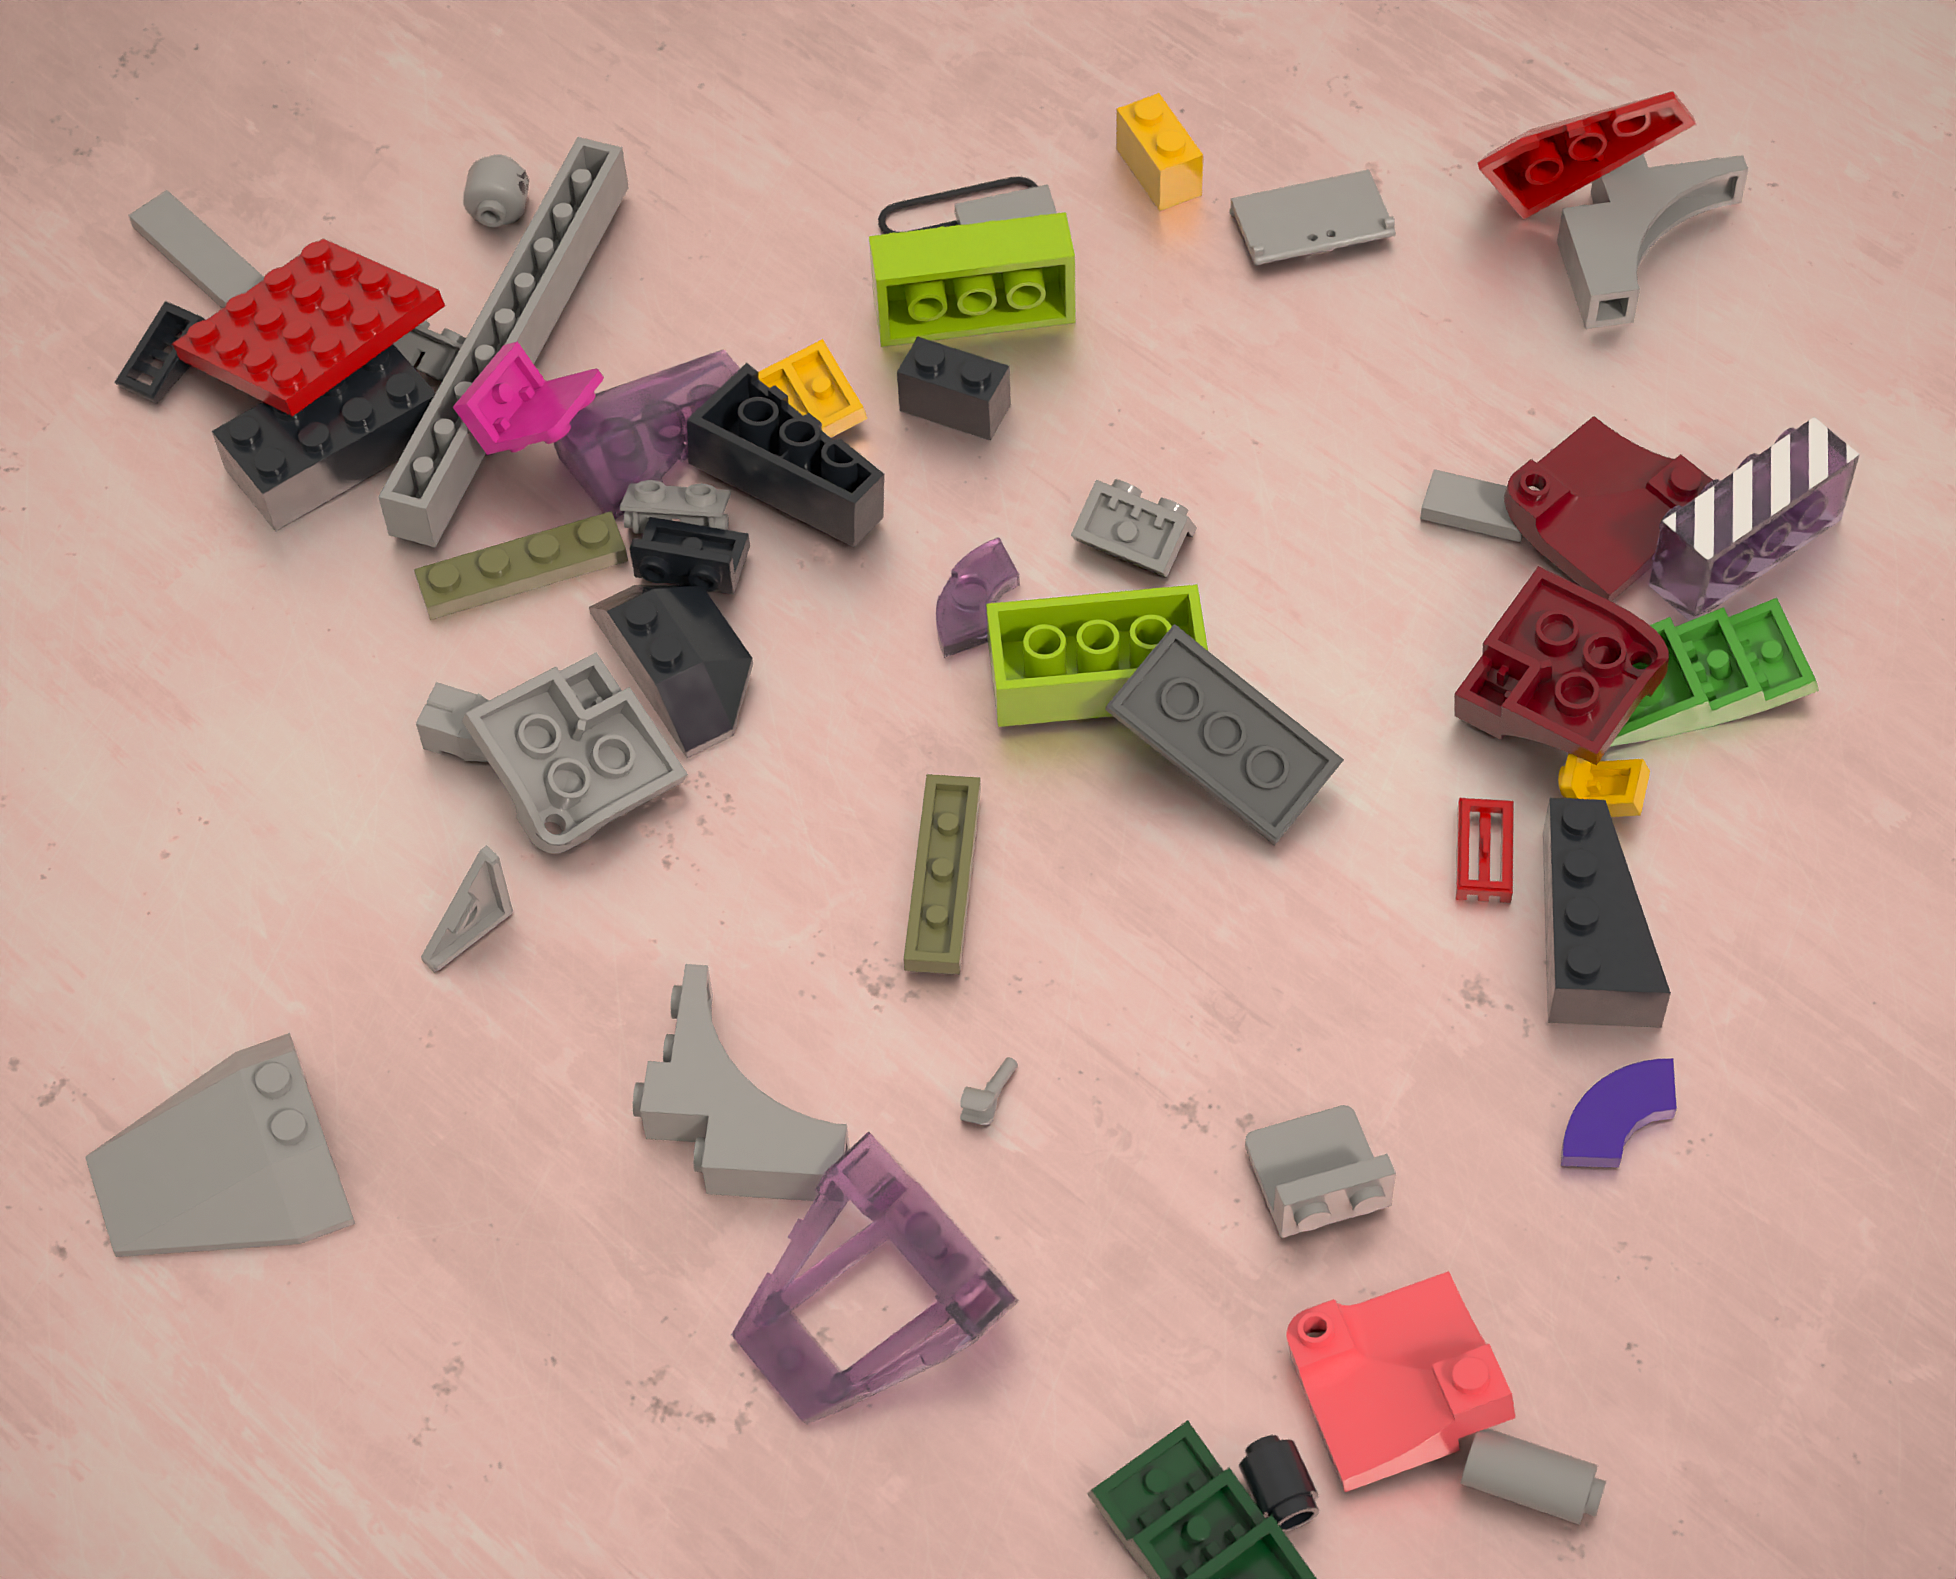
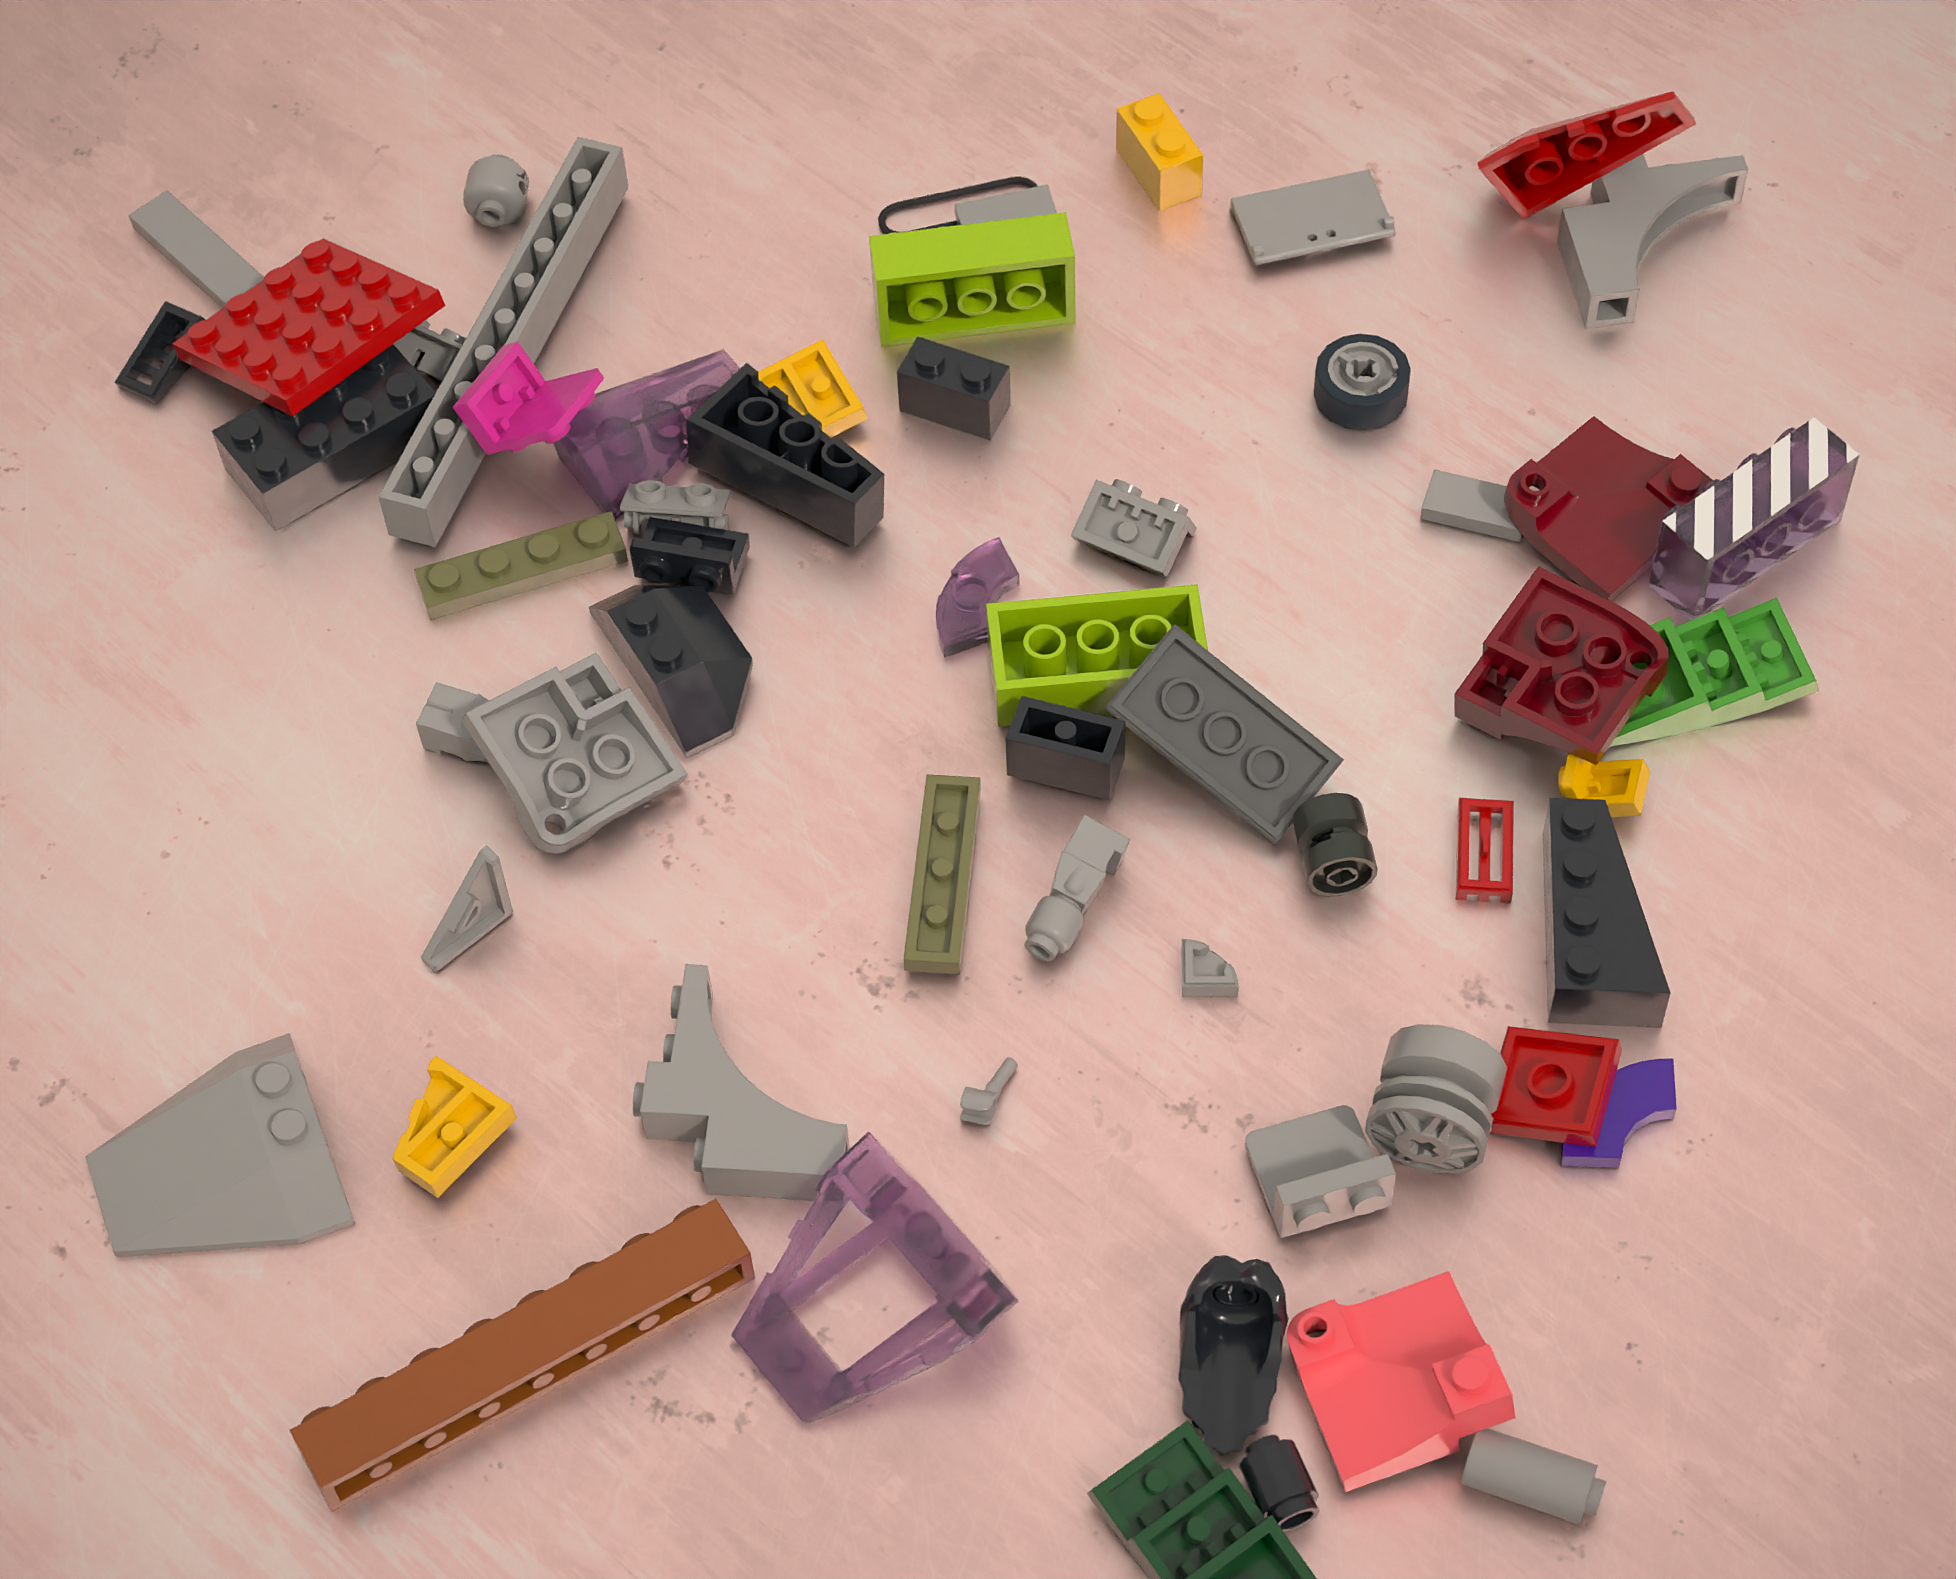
none -> dark orange brick [289,1199,755,1512]
none -> yellow wing [392,1056,517,1198]
none -> black brick [1005,696,1126,801]
none -> light grey piece [1024,815,1131,962]
none -> black hair [1178,1255,1288,1456]
none -> light grey tile [1181,939,1239,997]
none -> pearl dark grey wheel [1293,793,1378,897]
none -> black wheel [1313,333,1411,431]
none -> light grey wheel [1365,1024,1507,1174]
none -> red tile [1491,1026,1622,1147]

